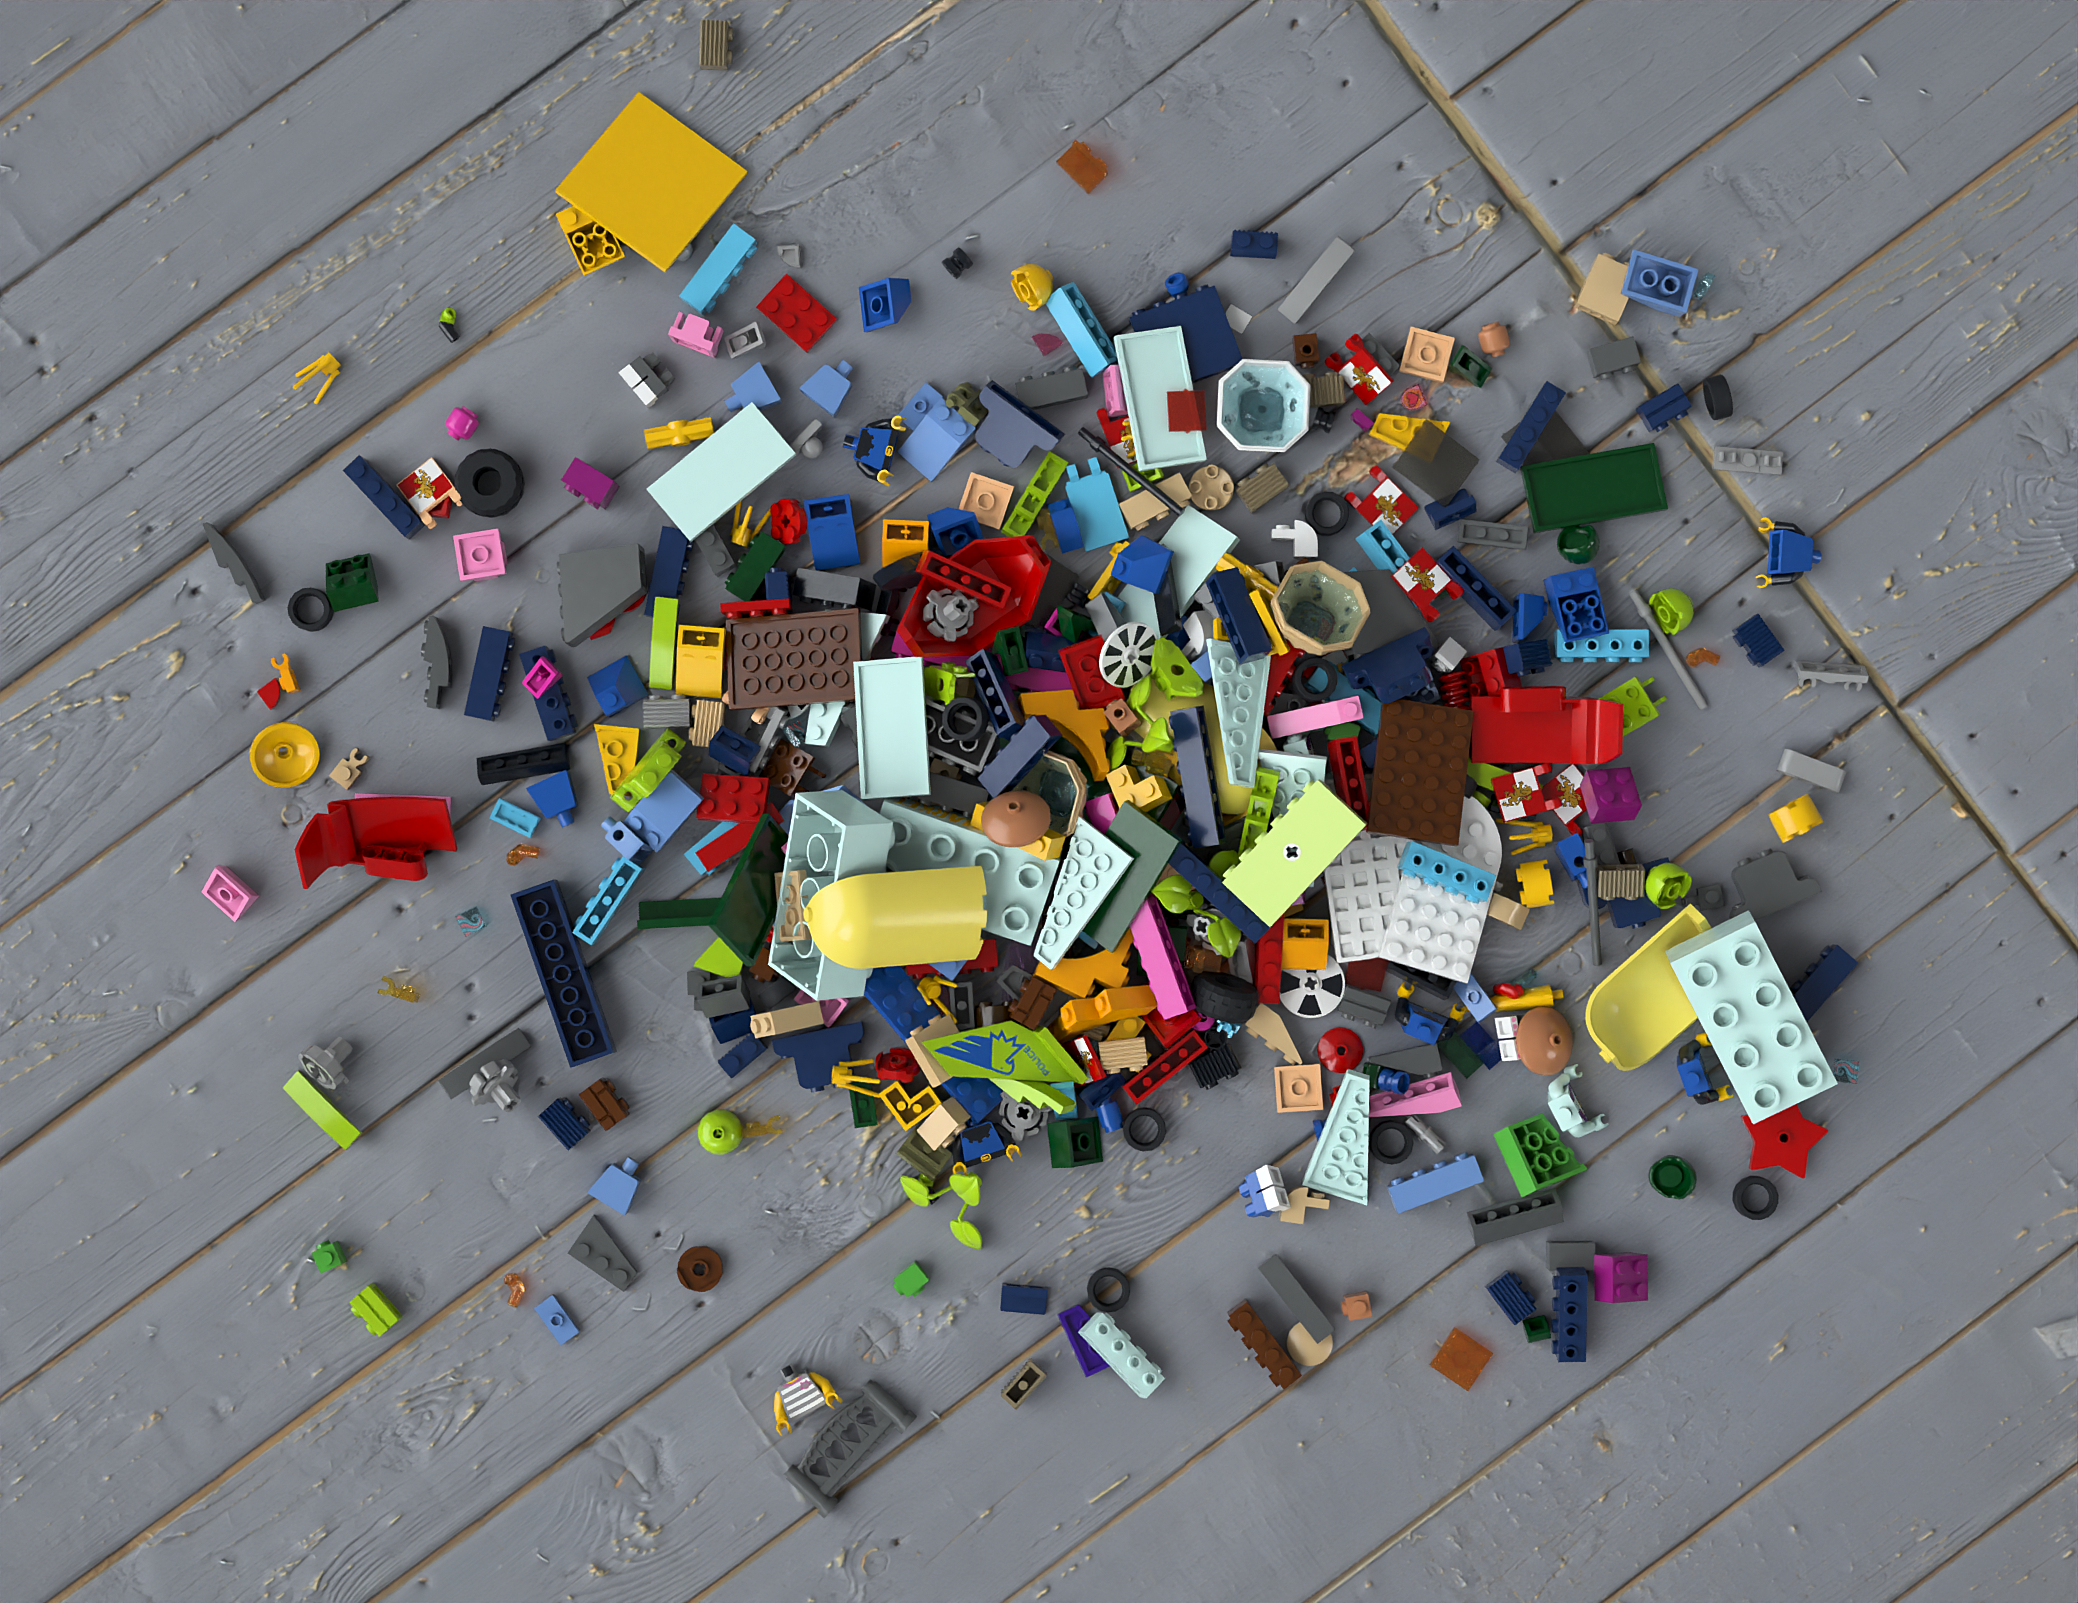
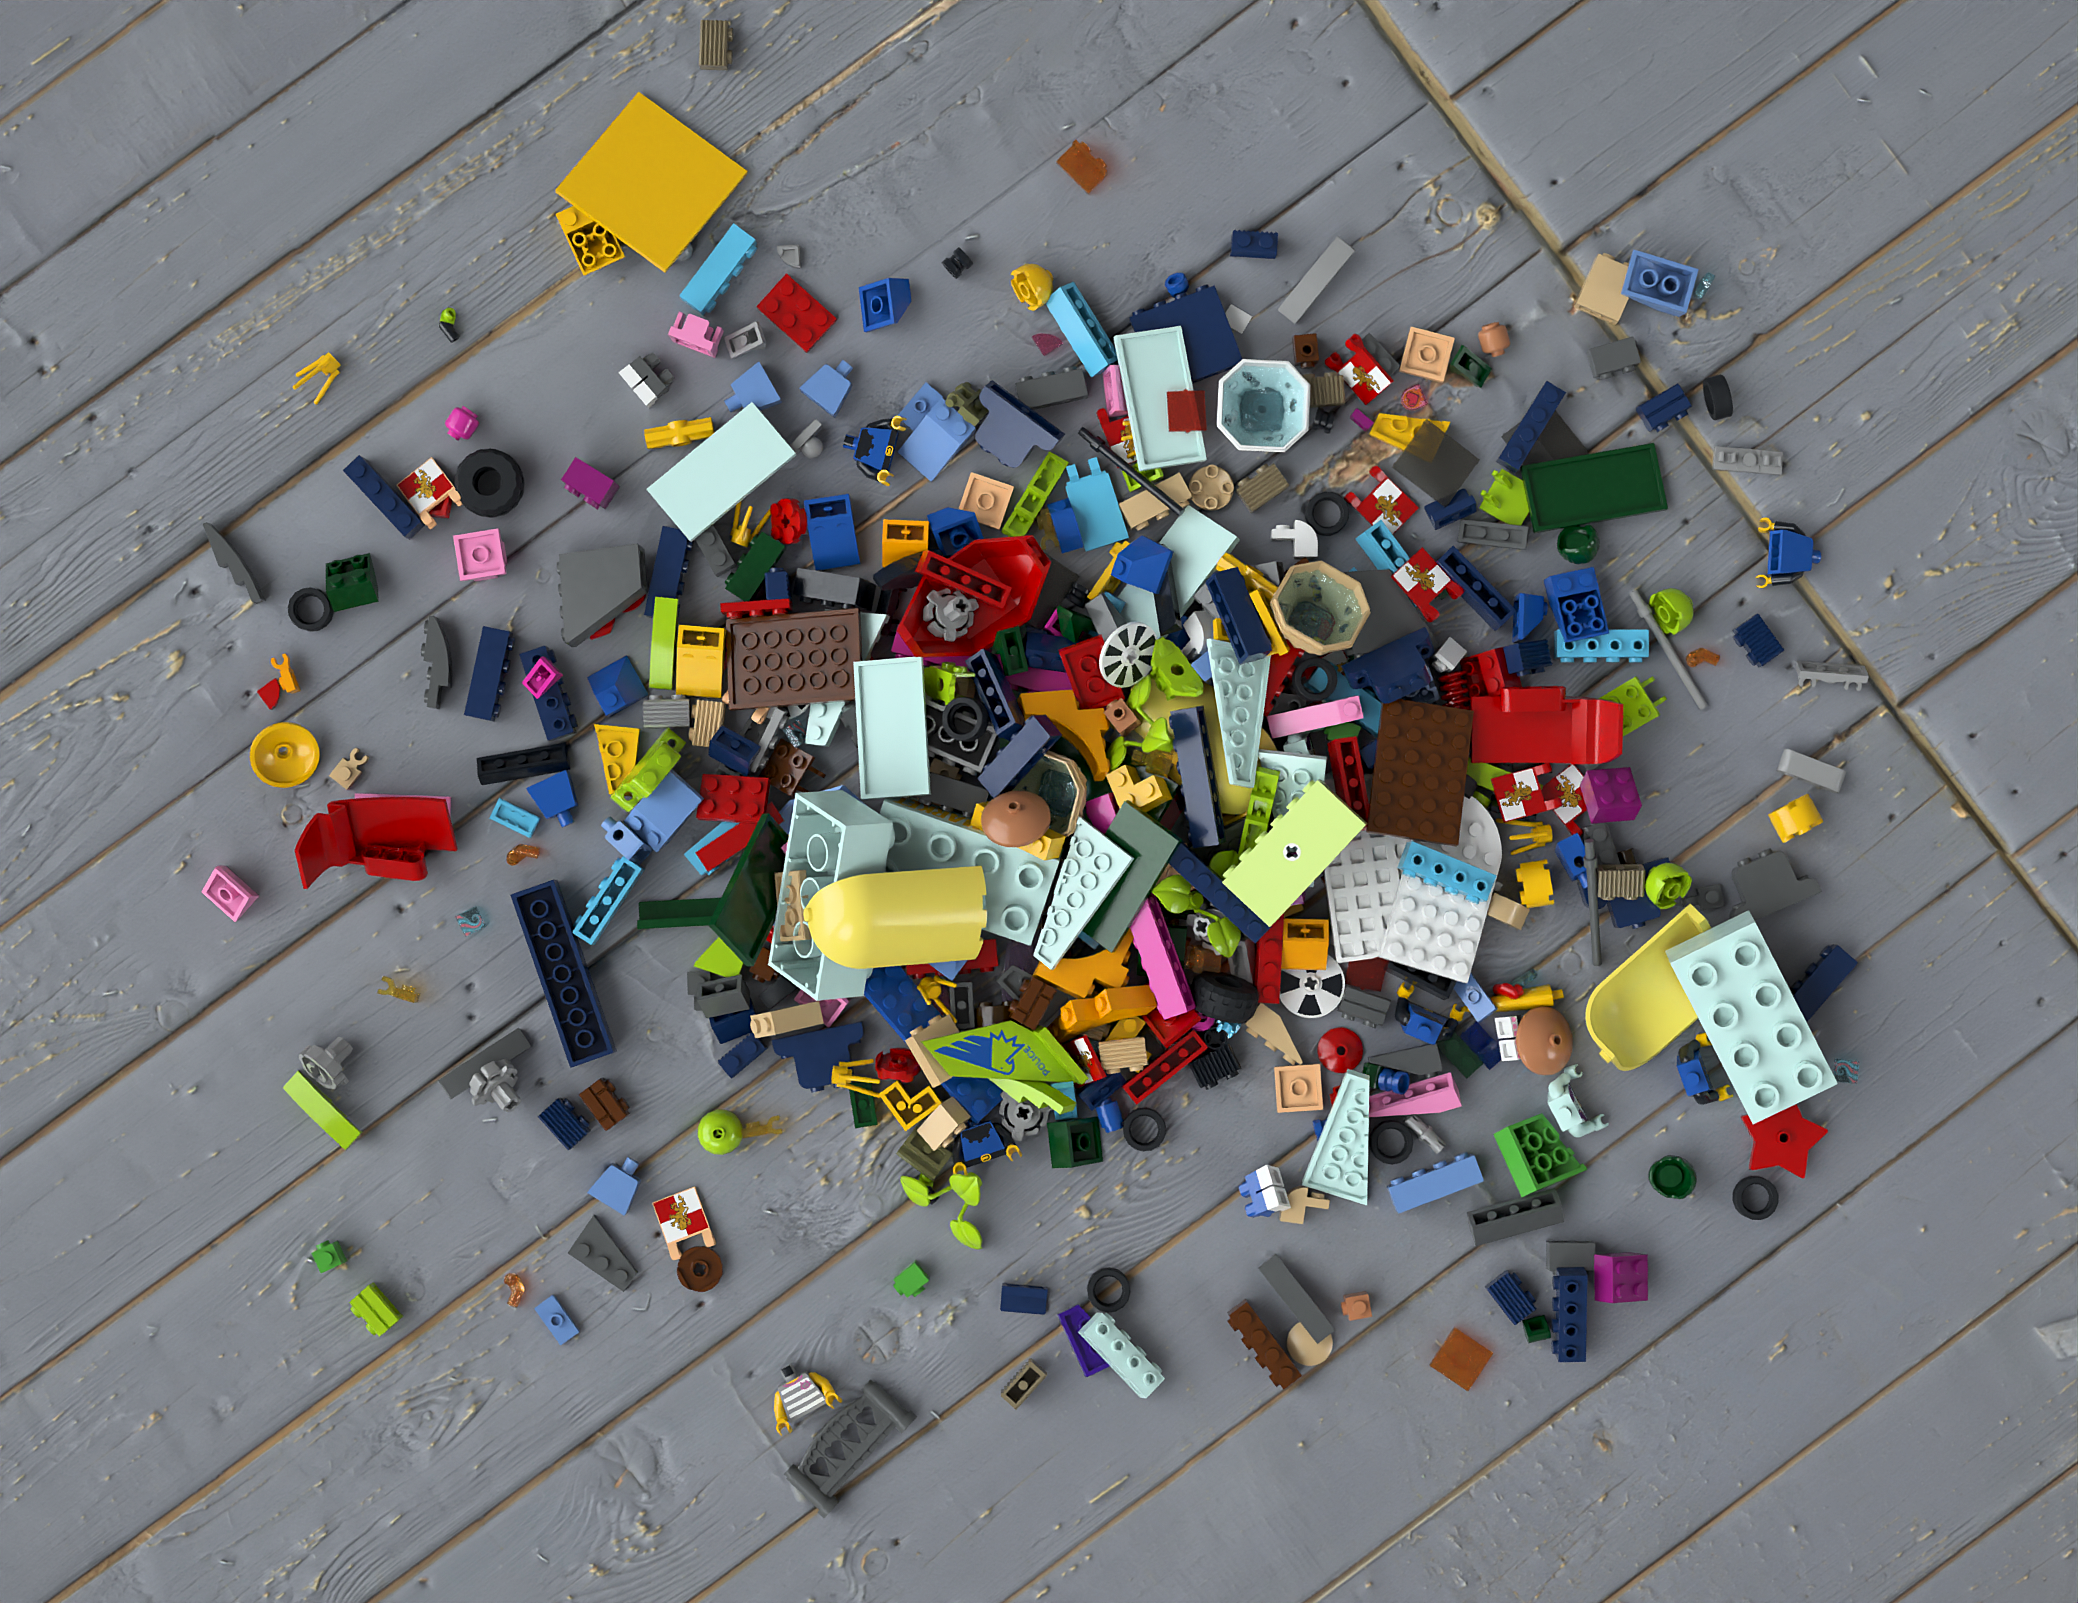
none -> flag [652,1187,716,1260]
none -> lime plate [1479,469,1529,526]

